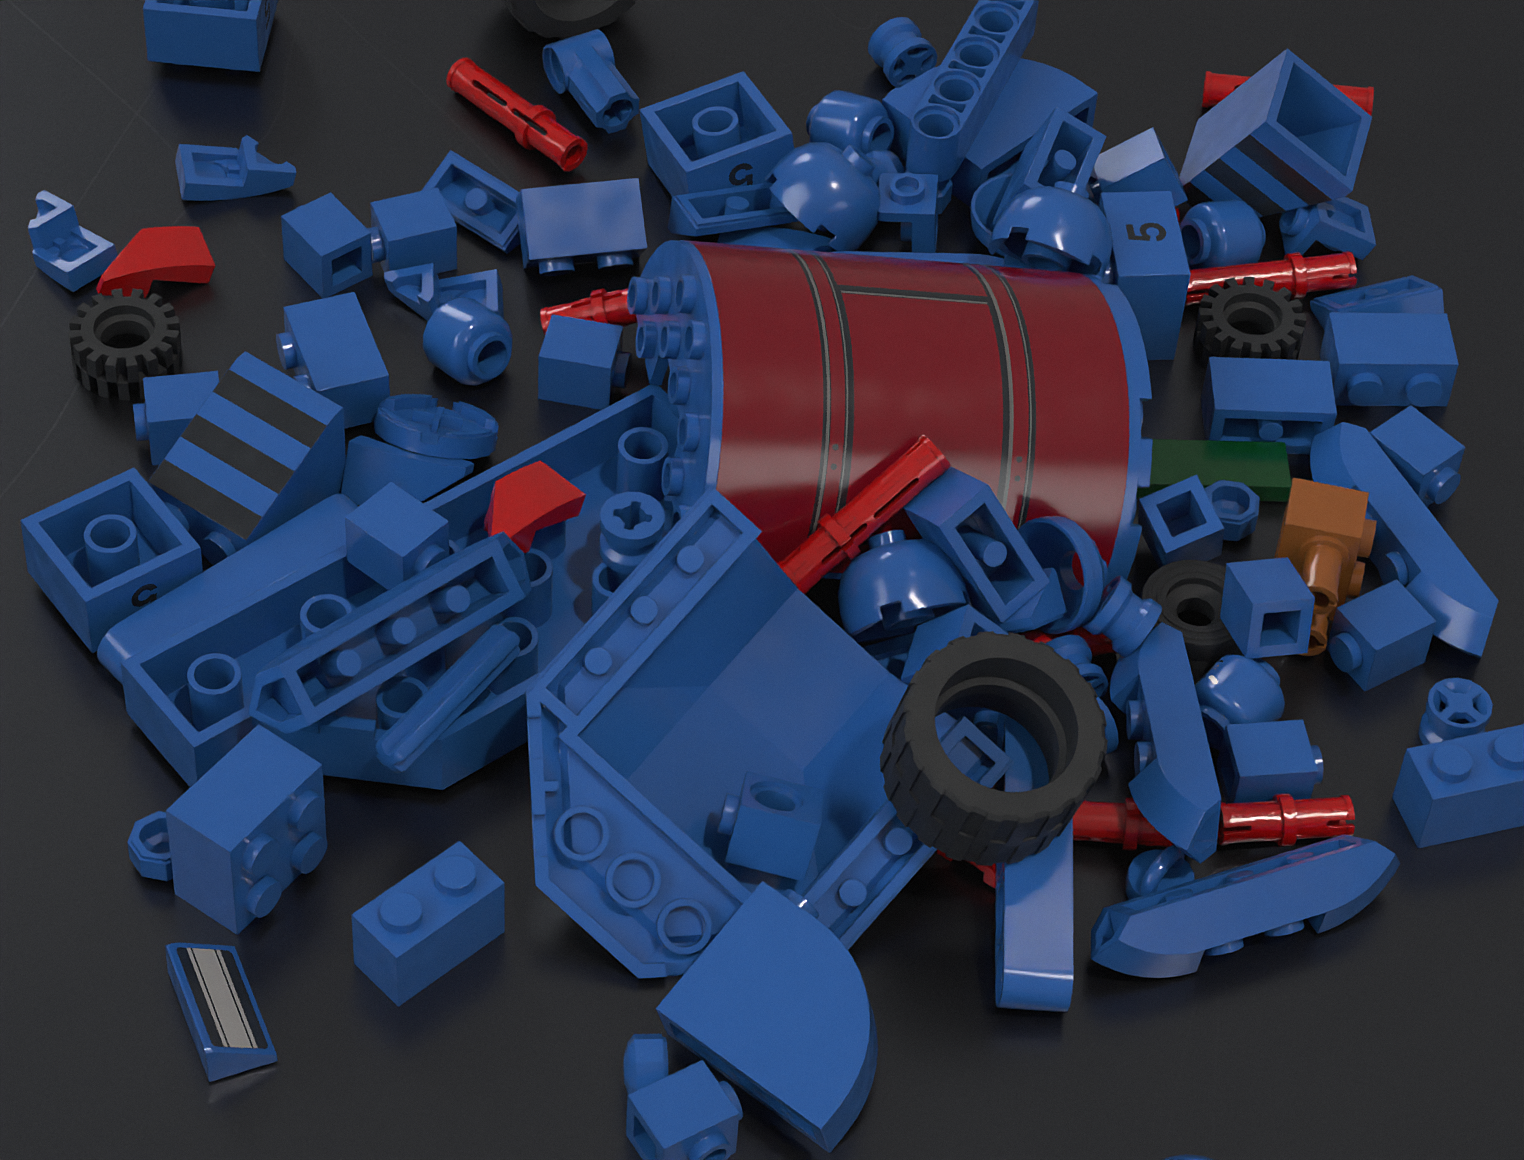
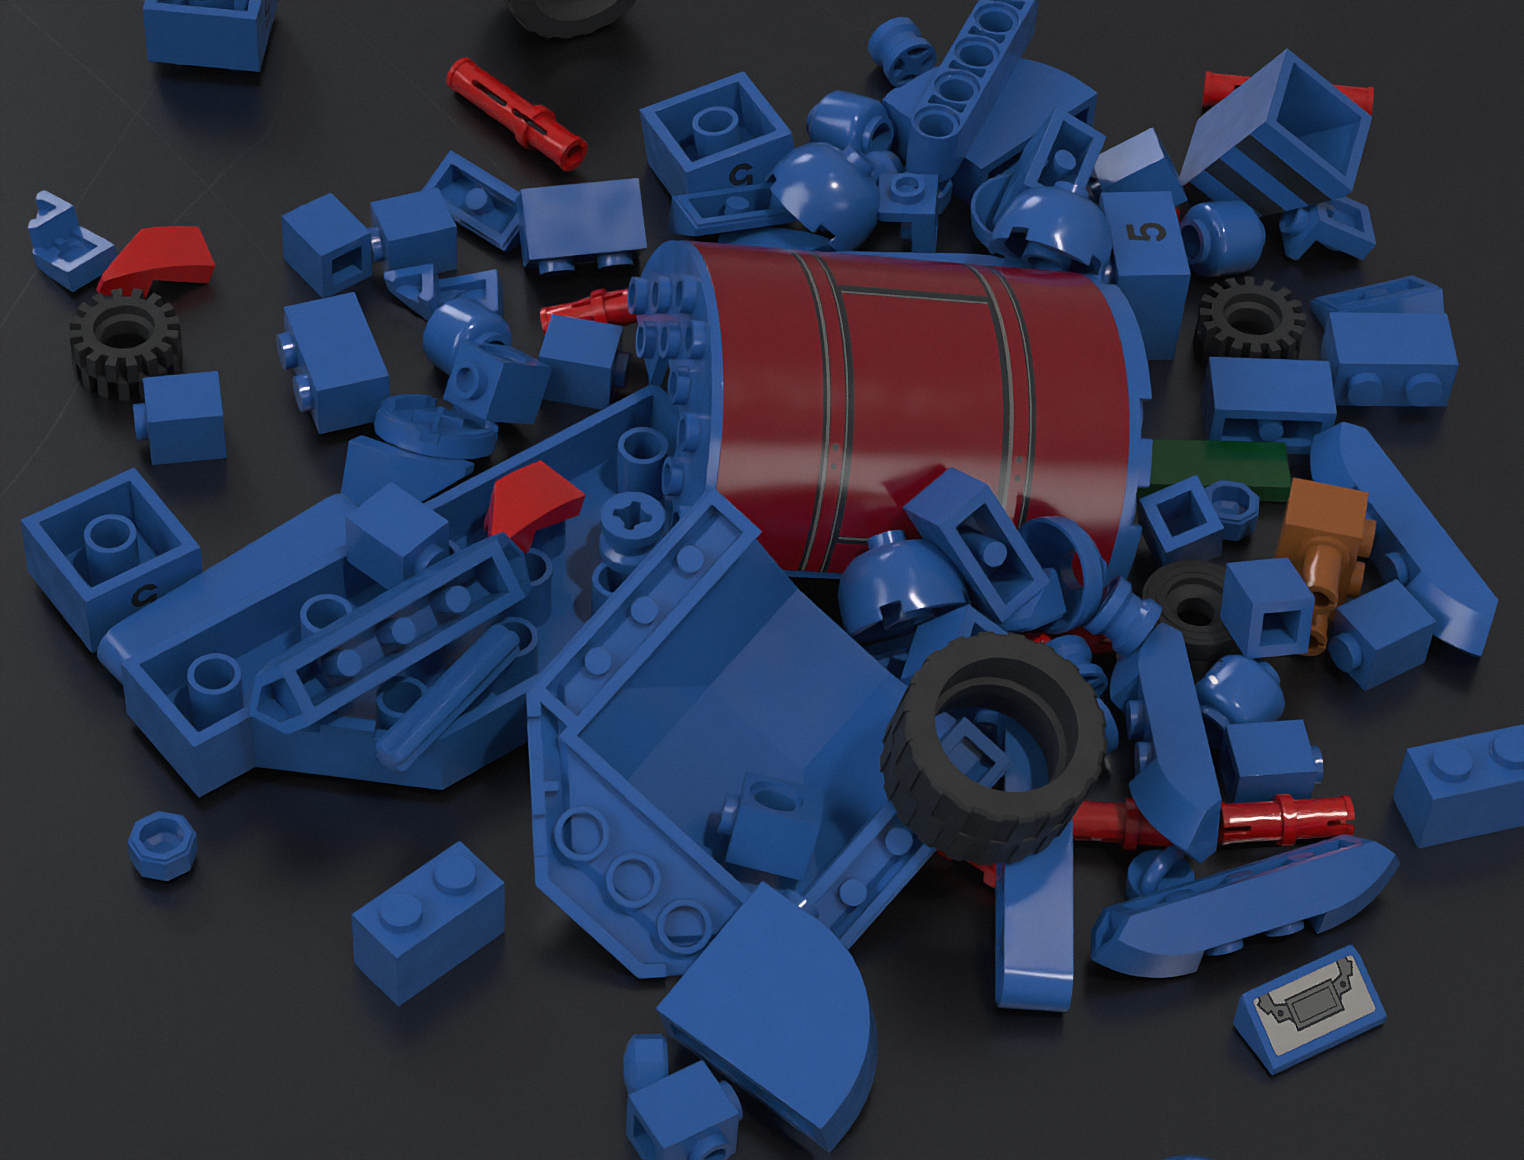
blue slope [148,351,346,566] -> none
slope [165,943,278,1082] -> none
blue brick [166,724,328,935] -> none
blue slope [175,135,296,201] -> none
blue piece [542,29,639,134] -> none
red pin [777,435,951,595] -> none
red pin [1184,251,1357,307] -> none
blue brick [1369,405,1465,507] -> none
blue wheel [1418,678,1493,745] -> none
none -> blue brick [443,341,553,425]
none -> slope [1233,945,1387,1075]

